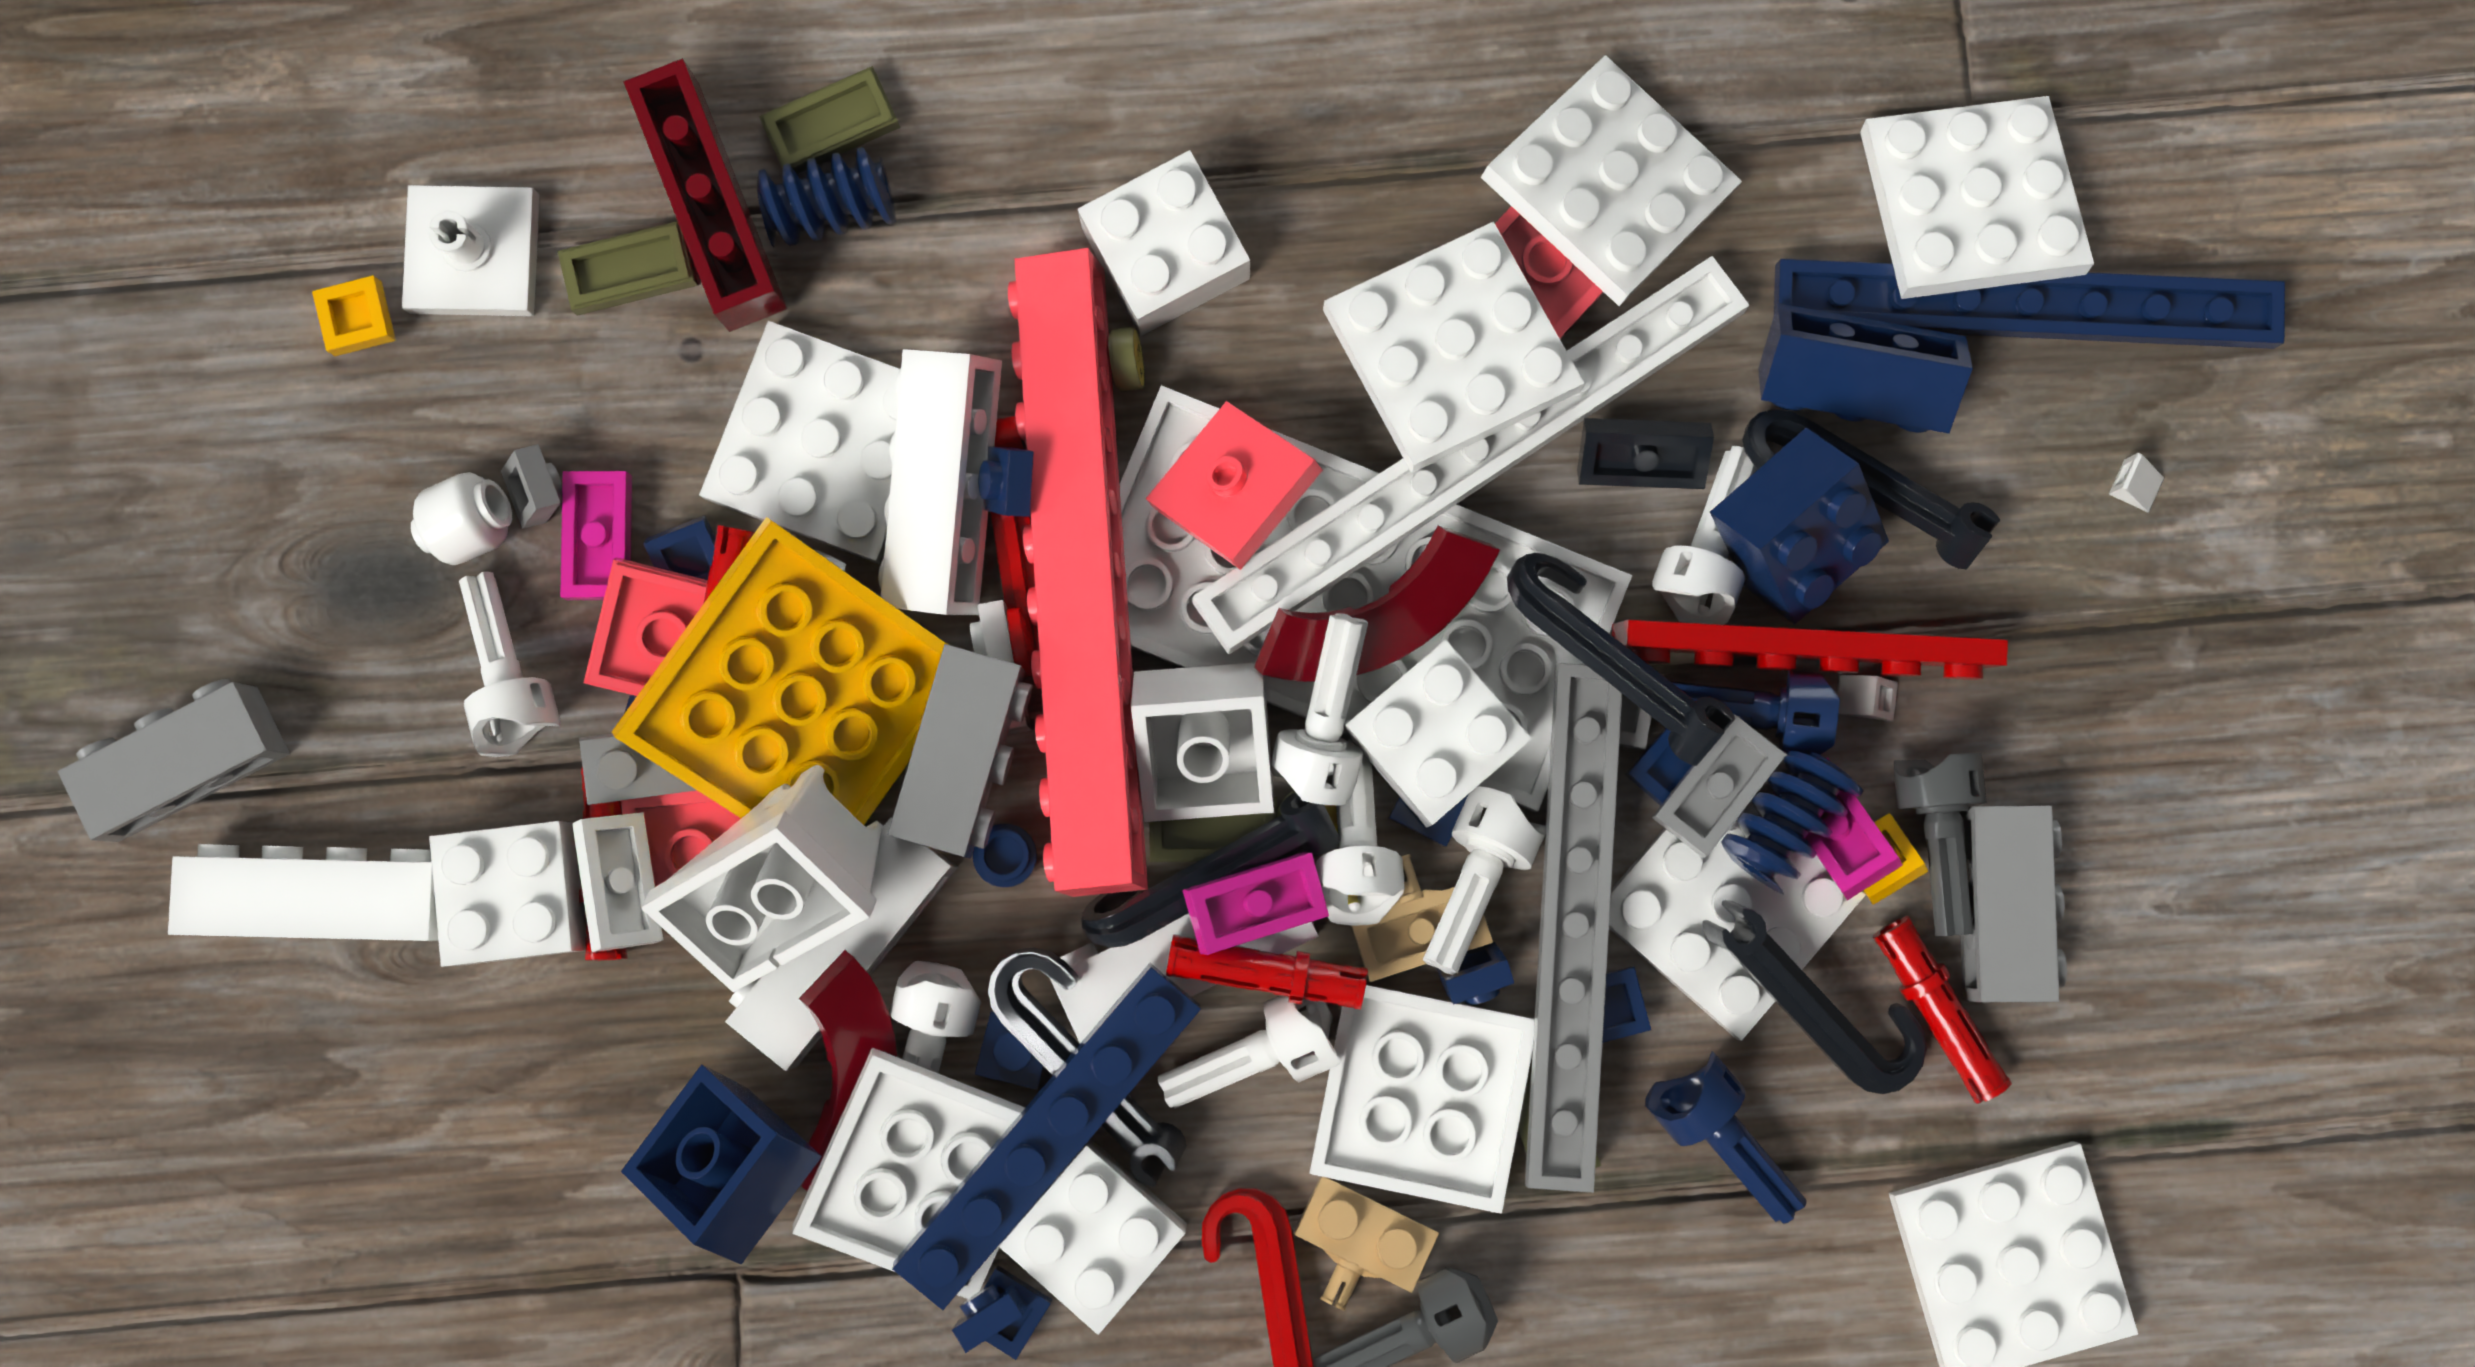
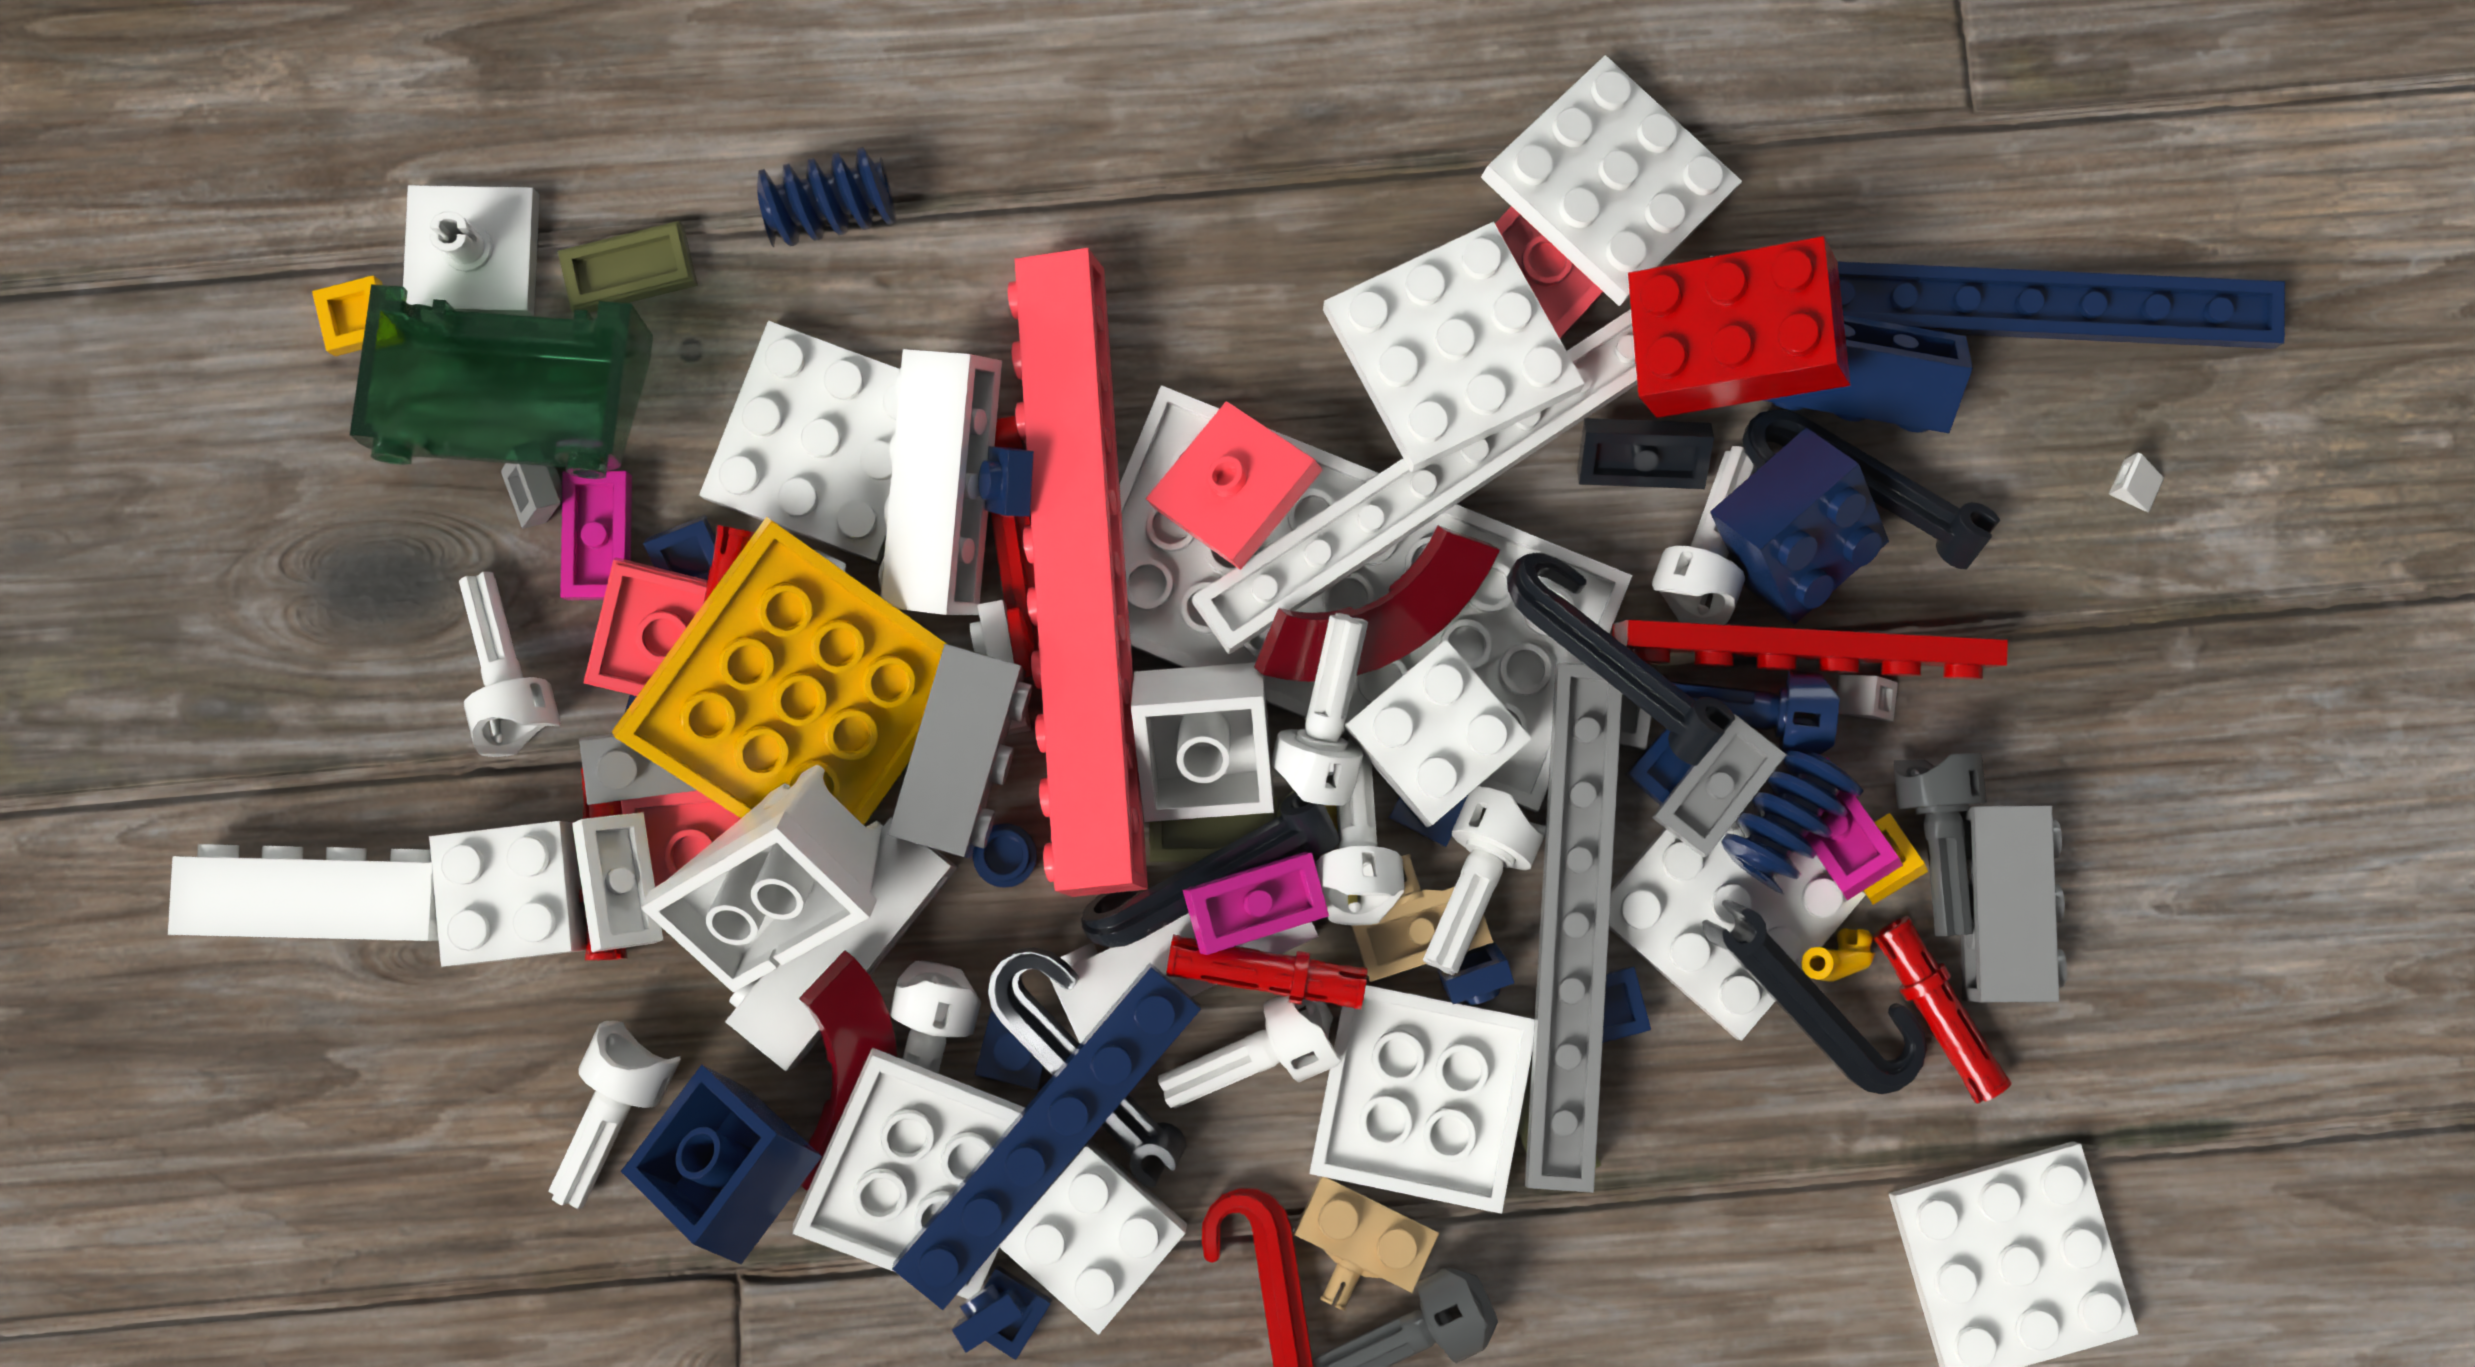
light grey brick [57,679,290,842] -> none
white head [411,472,512,565] -> none
dark red brick [623,58,788,332] -> none
olive tile [759,66,901,174] -> none
white brick [1078,150,1250,337] -> none
olive tile [1108,326,1145,392] -> none
dark blue piece [1645,1051,1807,1224] -> none
white plate [1860,96,2094,299] -> none
none -> clear green windscreen [349,284,653,479]
none -> white piece [549,1021,681,1209]
none -> red brick [1628,236,1851,418]
none -> yellow arm [1801,928,1875,982]

